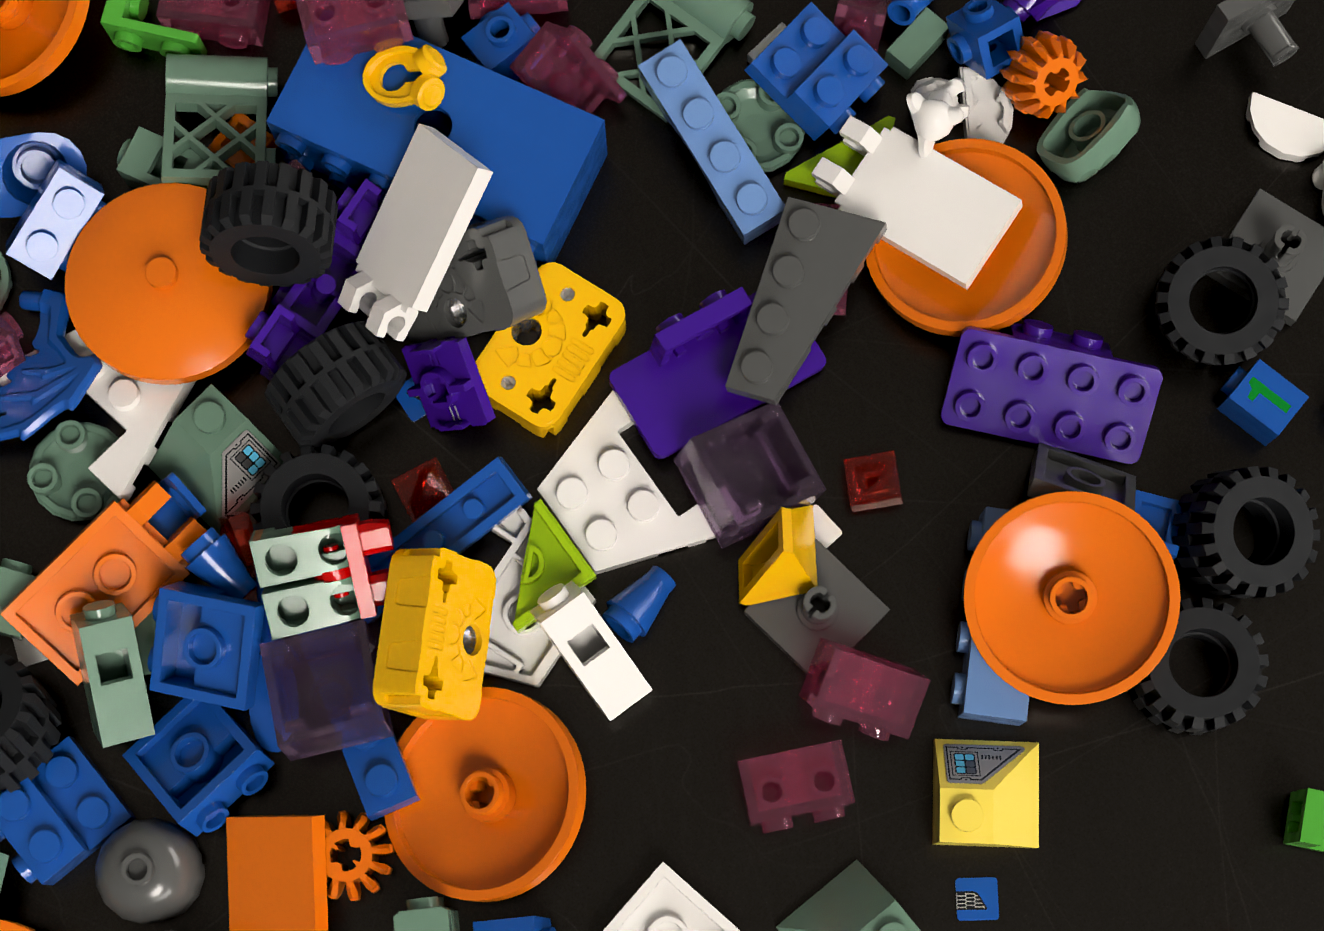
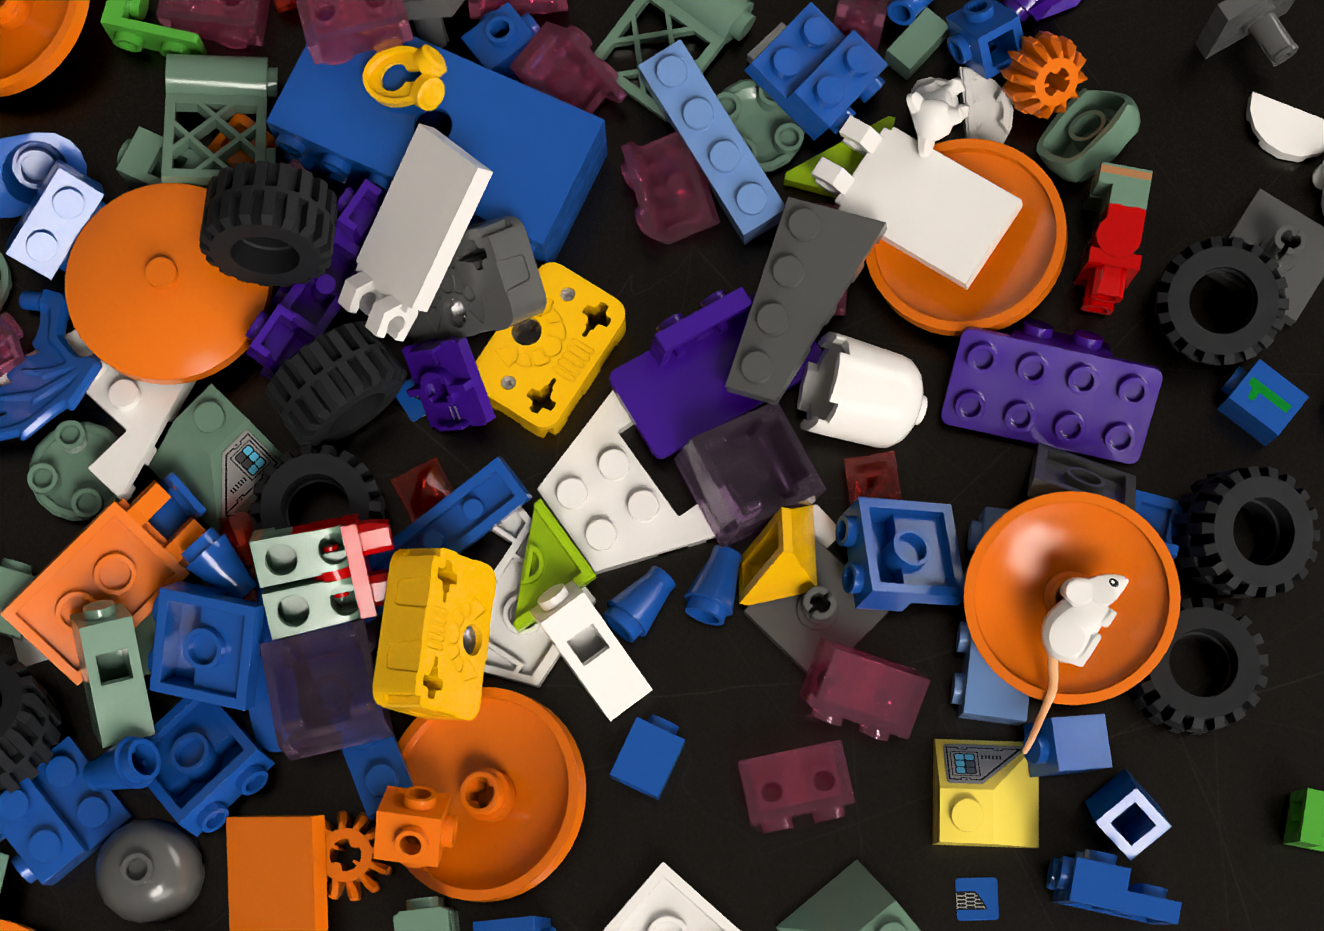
none -> blue cone [83,736,161,791]
none -> orange brick [374,786,458,868]
none -> blue brick [609,714,685,800]
none -> clear pink bracket [621,132,720,245]
none -> blue cone [684,545,742,626]
none -> white cylinder [797,332,927,448]
none -> blue plate [835,497,964,611]
none -> white animal [1022,573,1129,754]
none -> brick [1023,714,1113,777]
none -> blue plate [1046,849,1182,925]
none -> red hips [1073,162,1153,315]
none -> blue brick [1085,768,1172,861]

